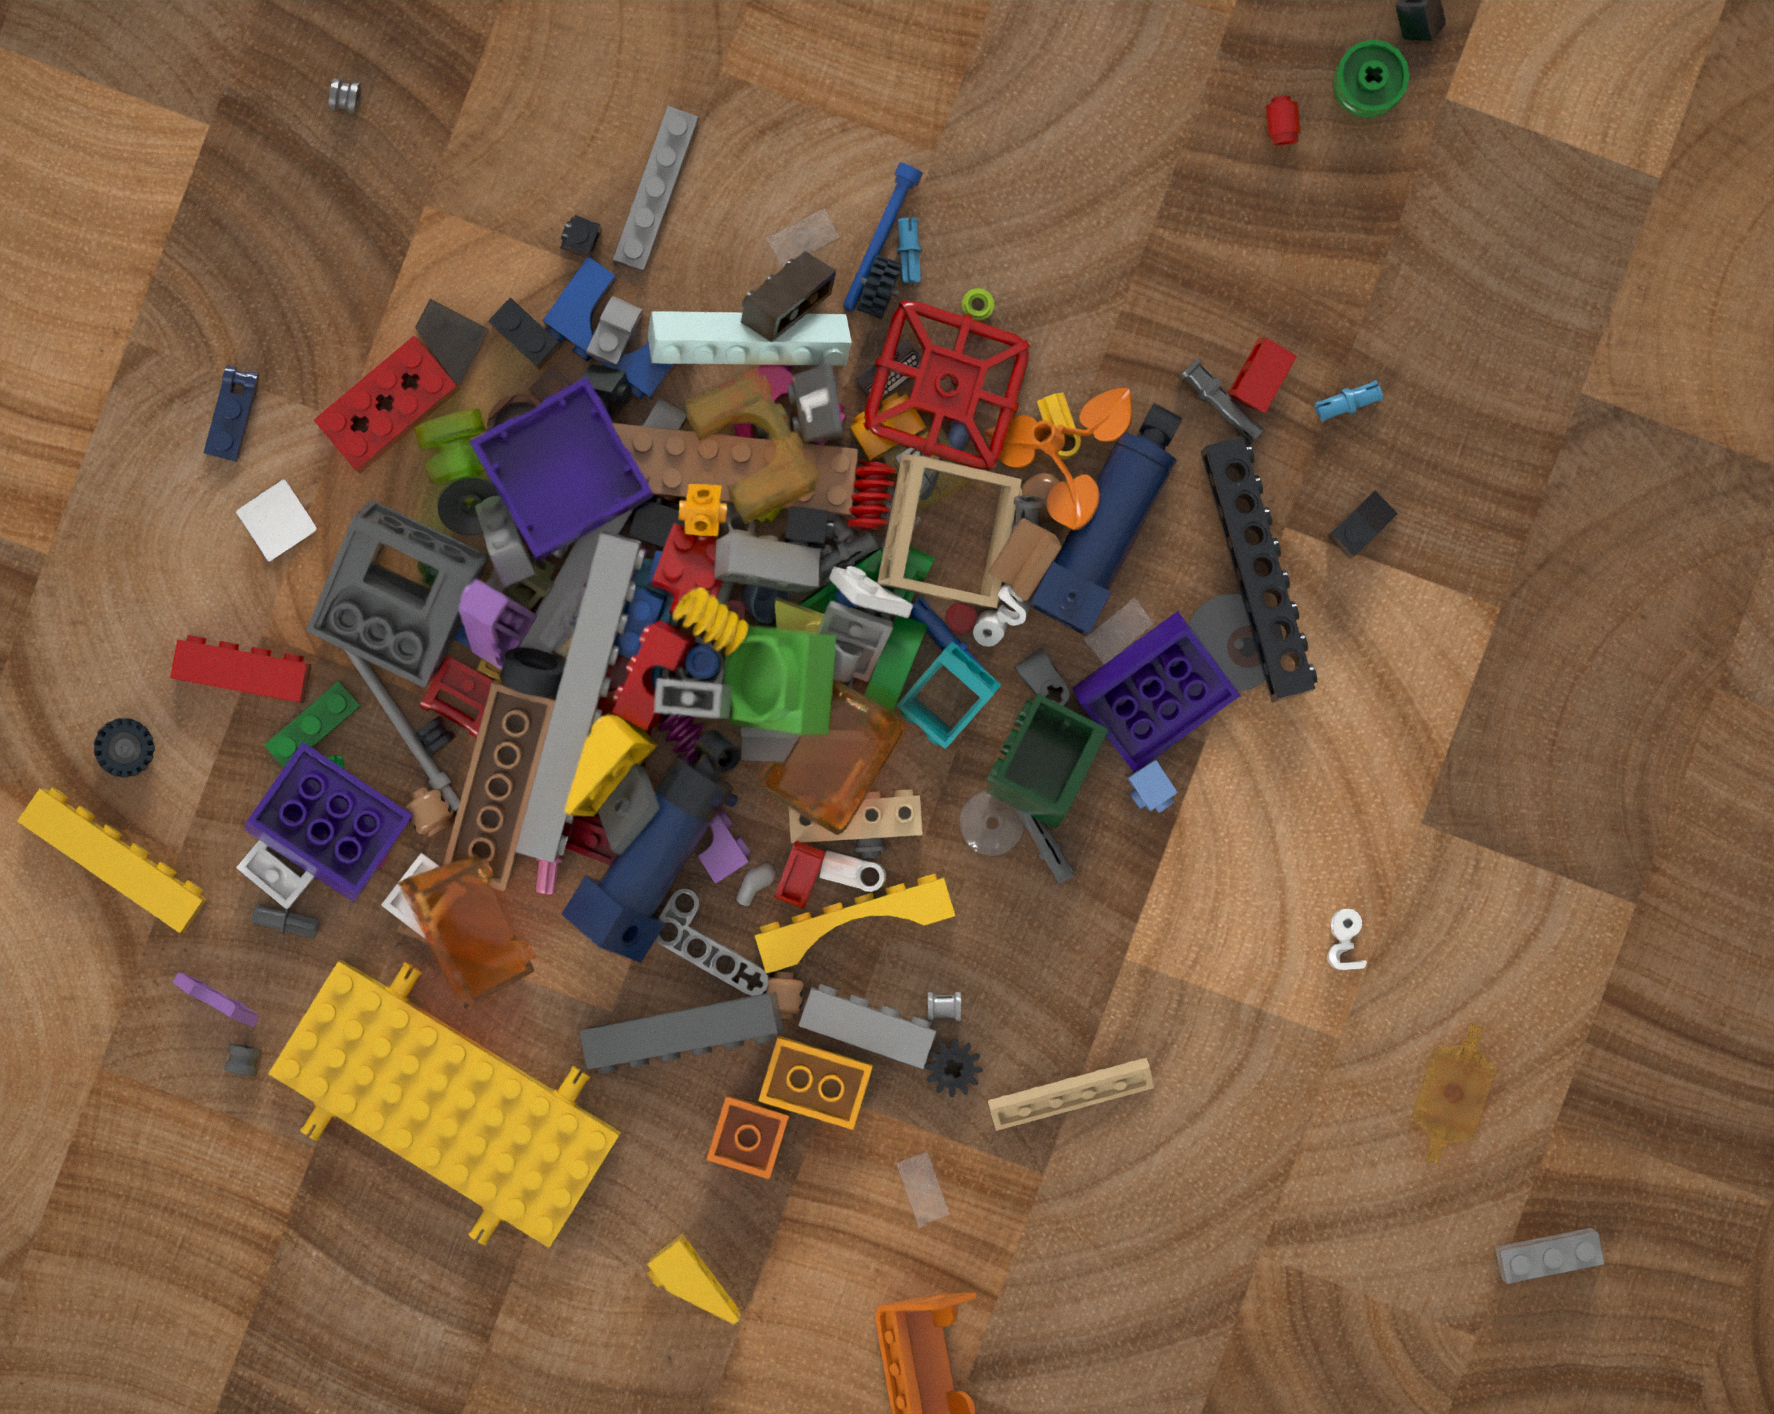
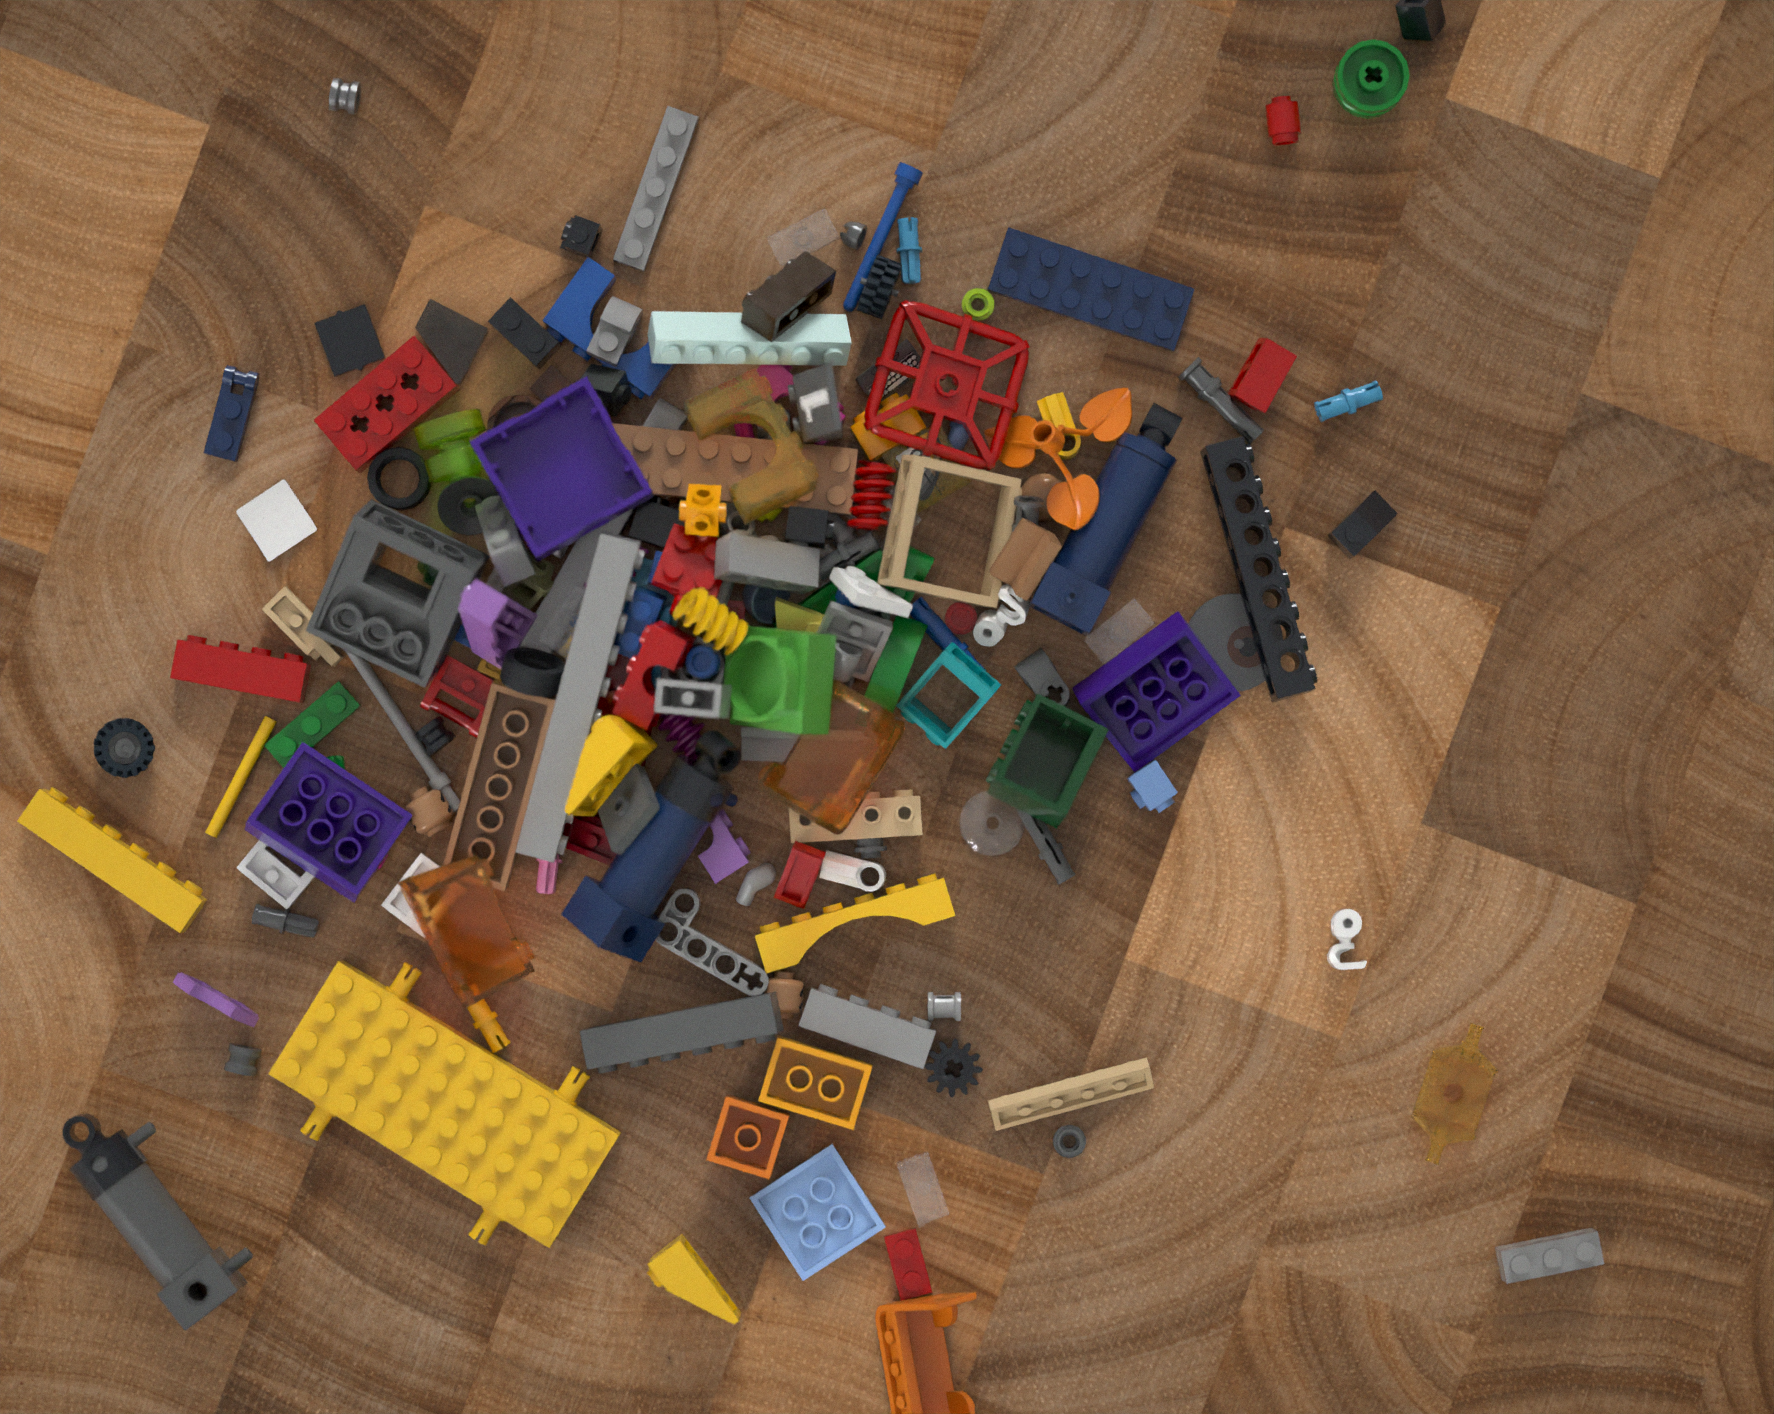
none -> dark grey piece [62,1113,253,1331]
none -> yellow bar [205,716,277,838]
none -> tan hinge [262,586,344,667]
none -> black piece [314,304,385,377]
none -> black tyre [367,447,432,511]
none -> yellow pin [460,986,511,1053]
none -> light blue plate [749,1143,886,1281]
none -> dark grey hinge [840,221,867,250]
none -> red plate [884,1227,932,1301]
none -> dark blue plate [987,227,1194,352]
none -> dark grey plate [1053,1125,1086,1158]

